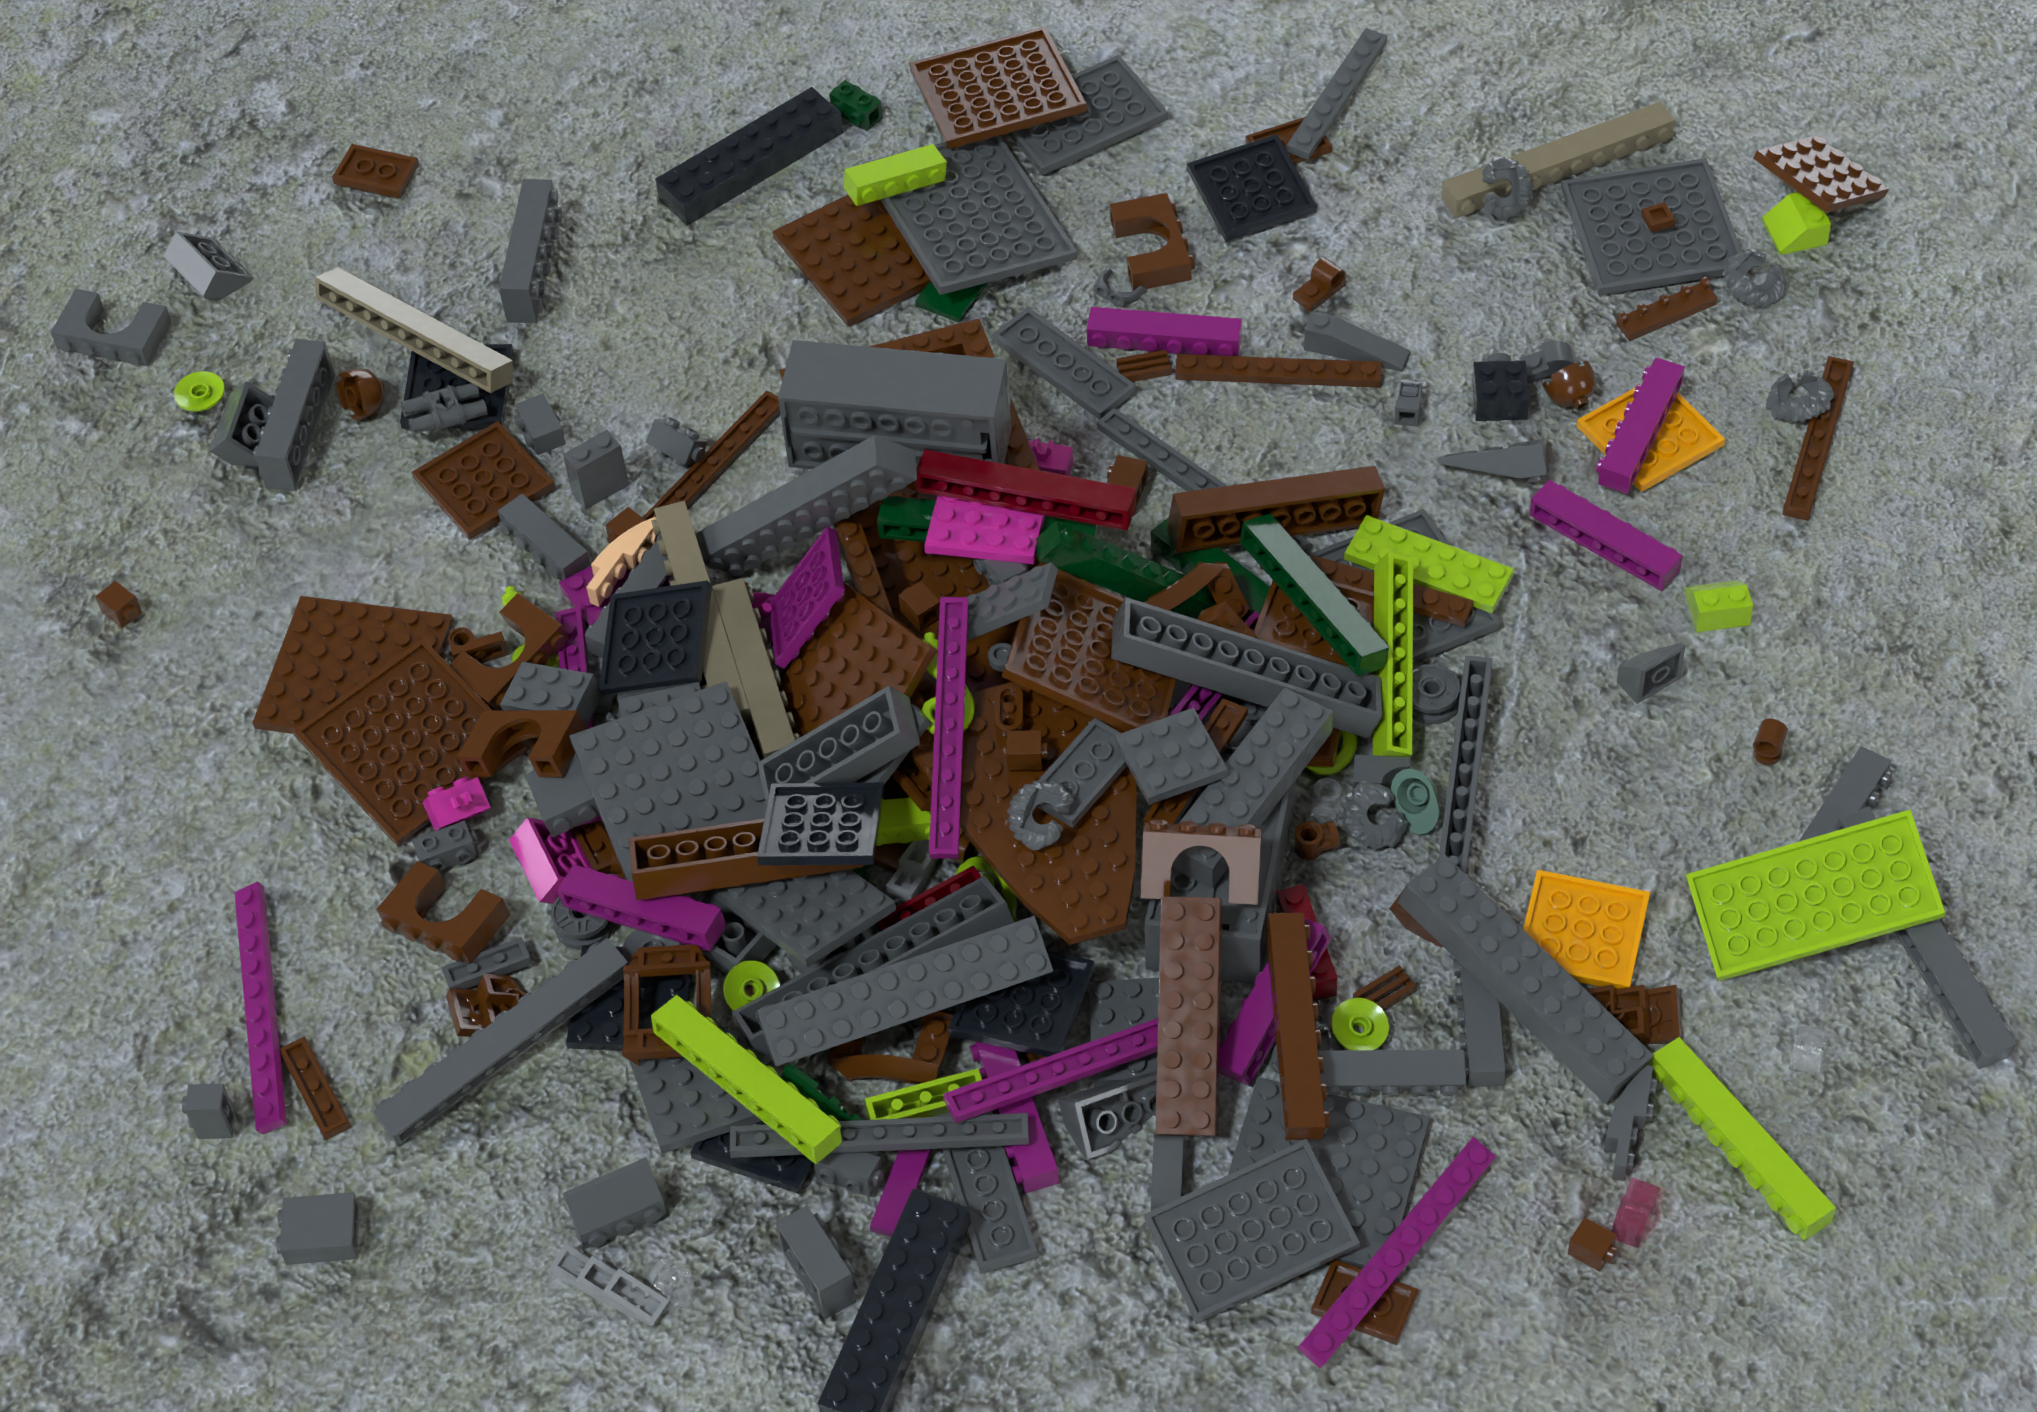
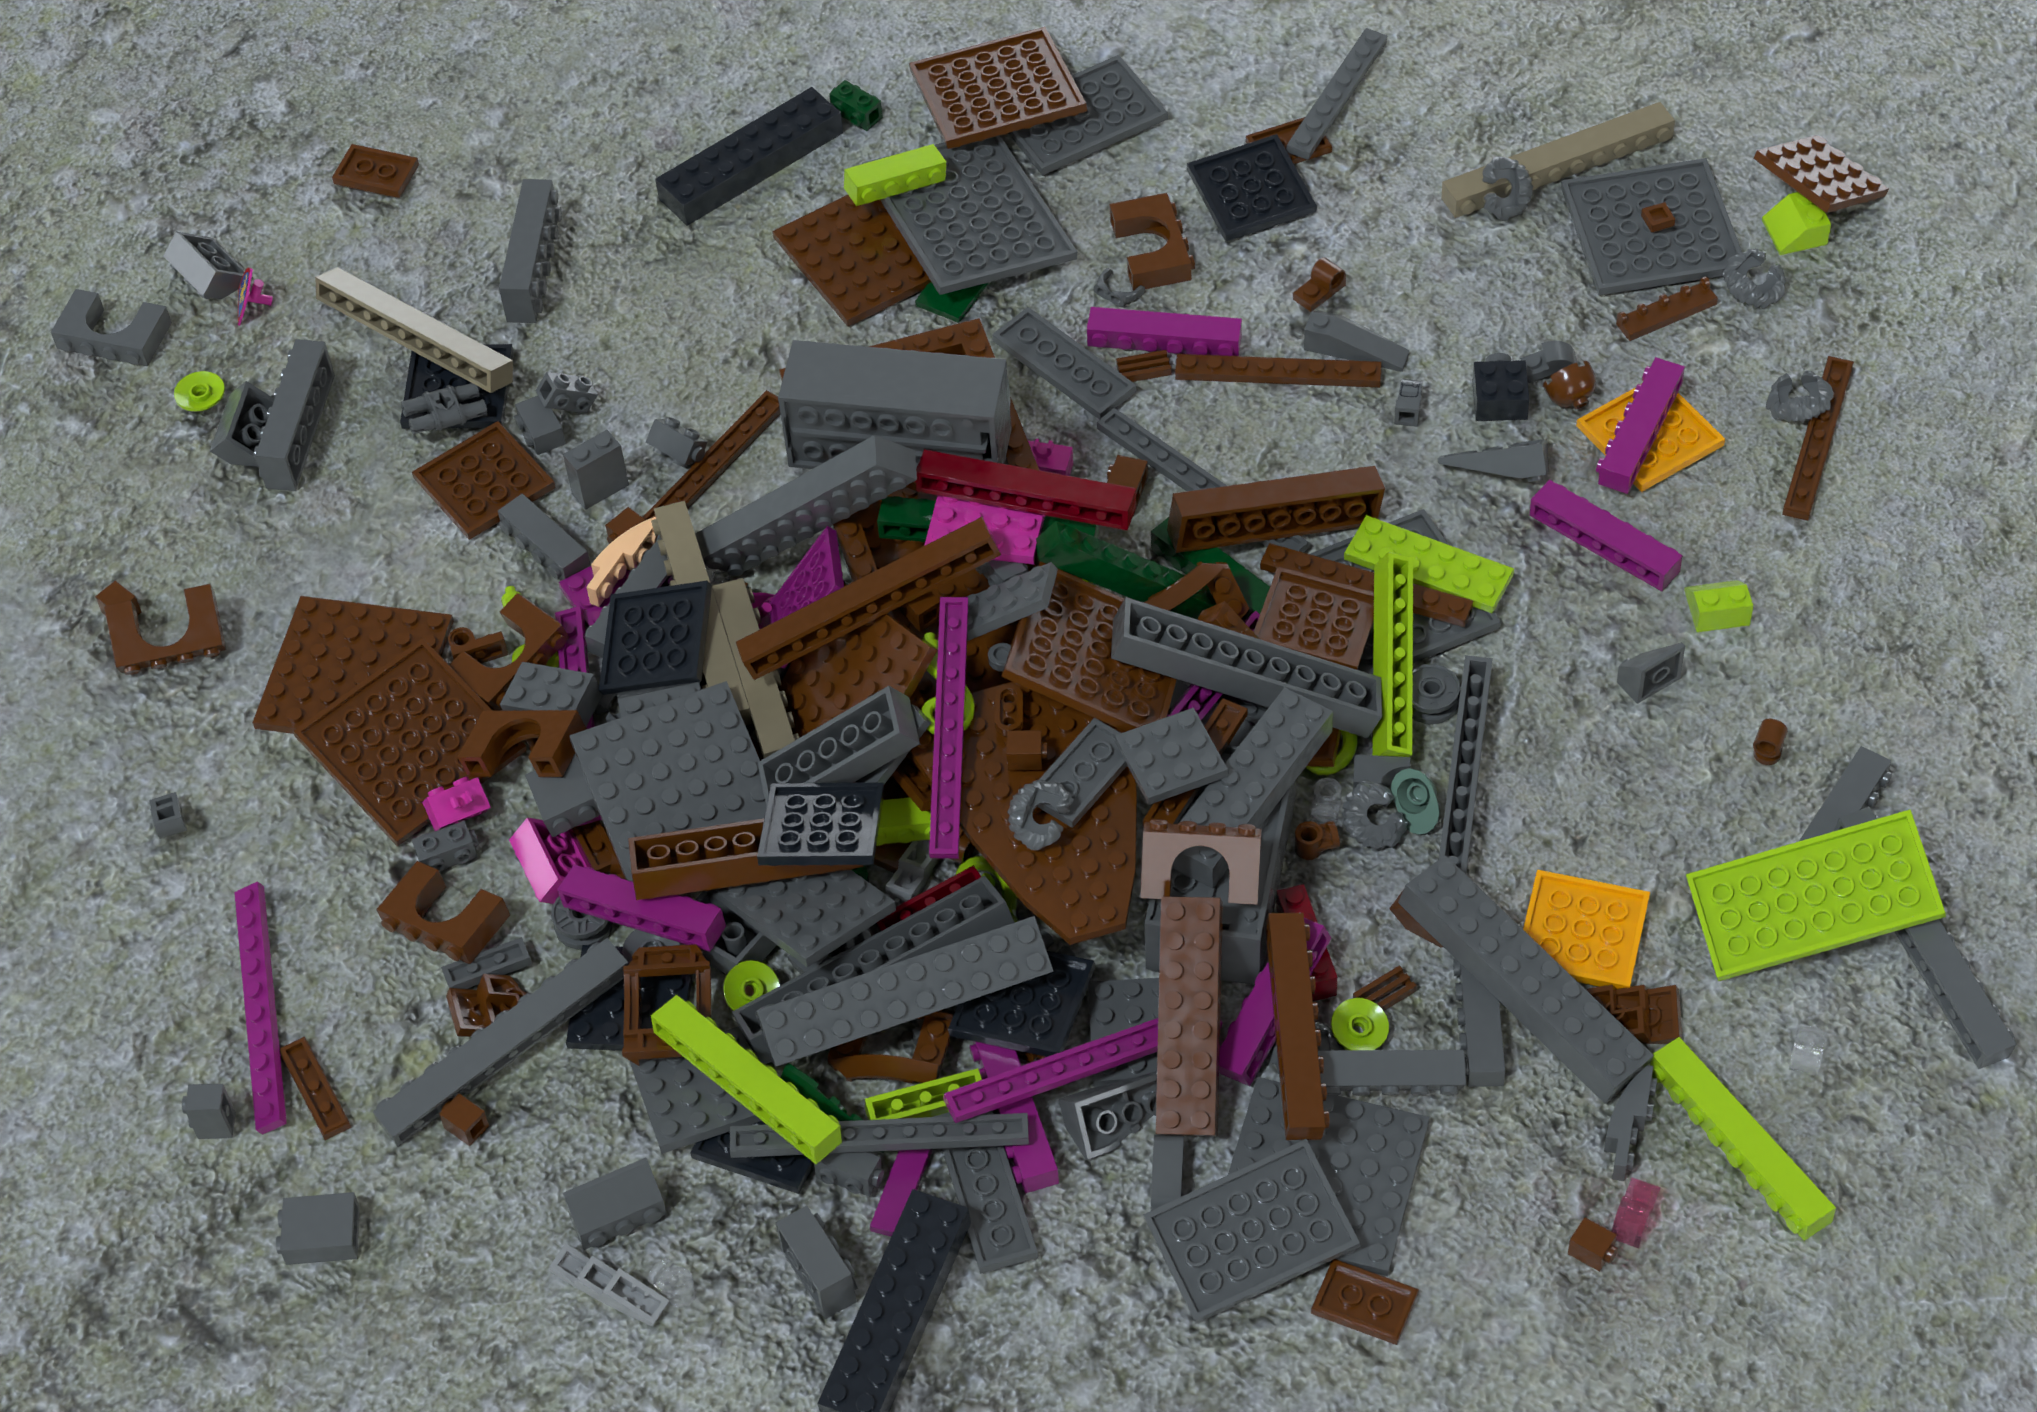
reddish brown cylinder [336,368,385,421] -> none
brick [1240,514,1389,677] -> none
magenta plate [1297,1137,1496,1368] -> none
none -> reddish brown arch [104,584,226,675]
none -> dark grey brick [149,792,187,839]
none -> dark pink shield [238,267,272,326]
none -> reddish brown brick [439,1094,489,1146]
none -> dark grey brick [535,372,598,413]
none -> reddish brown brick [736,517,1001,680]

